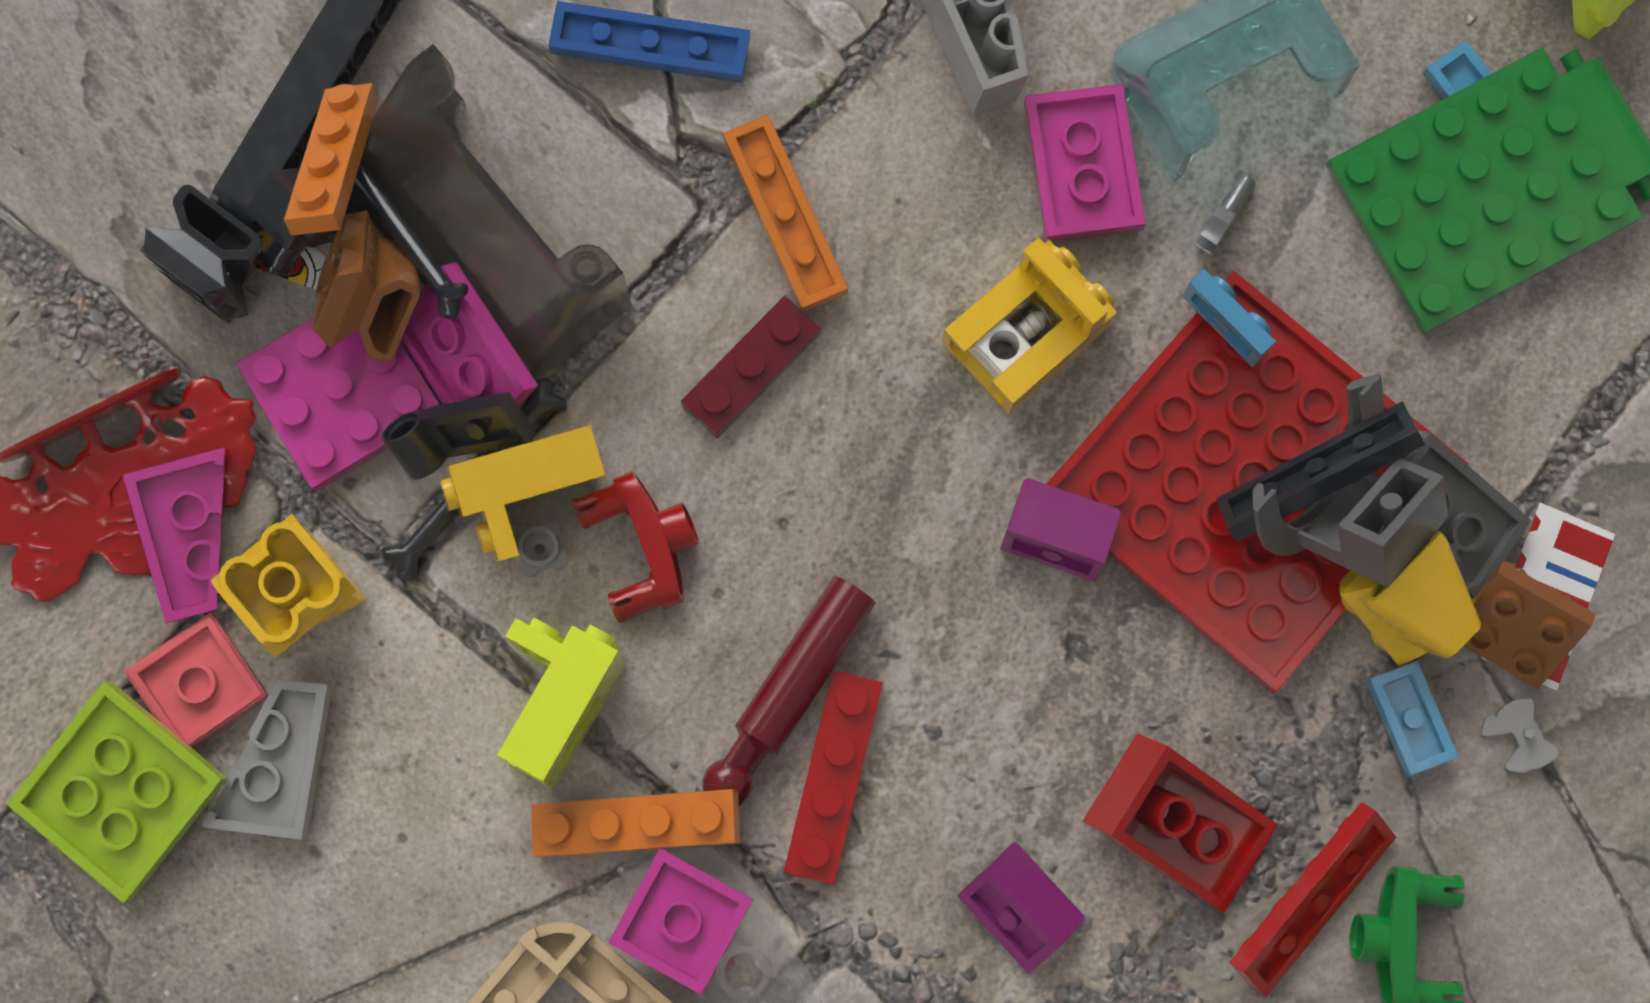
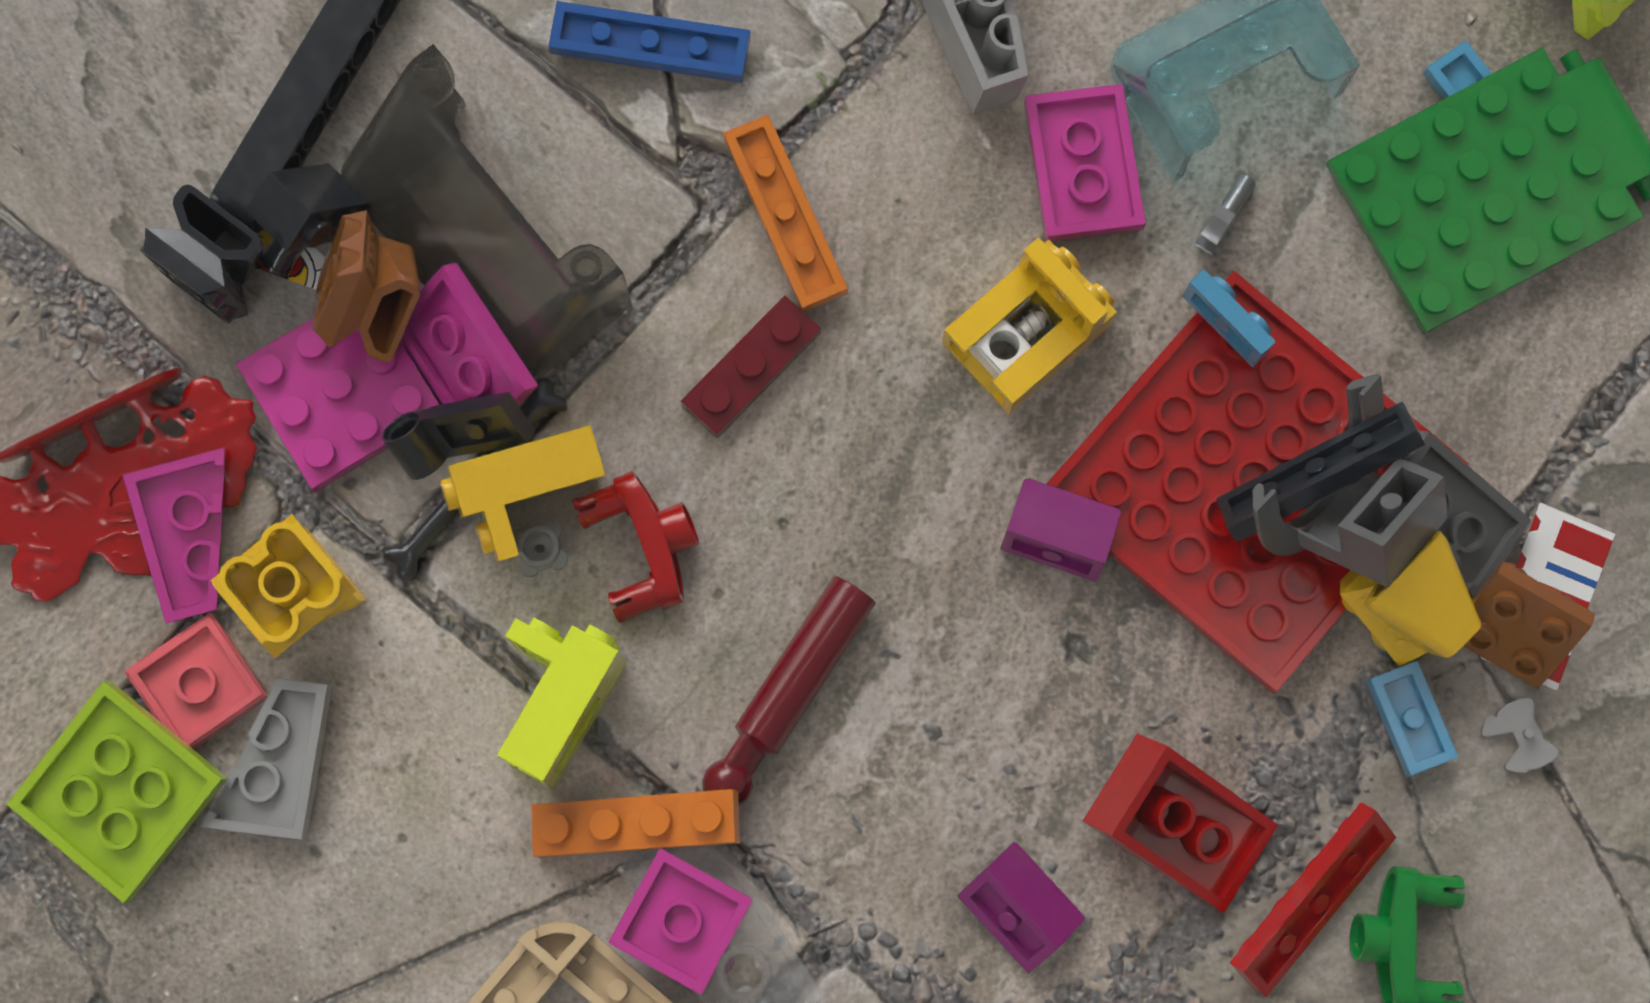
orange plate [284,83,379,236] -> none
black piece [354,161,469,319] -> none
red plate [783,670,883,885] -> none

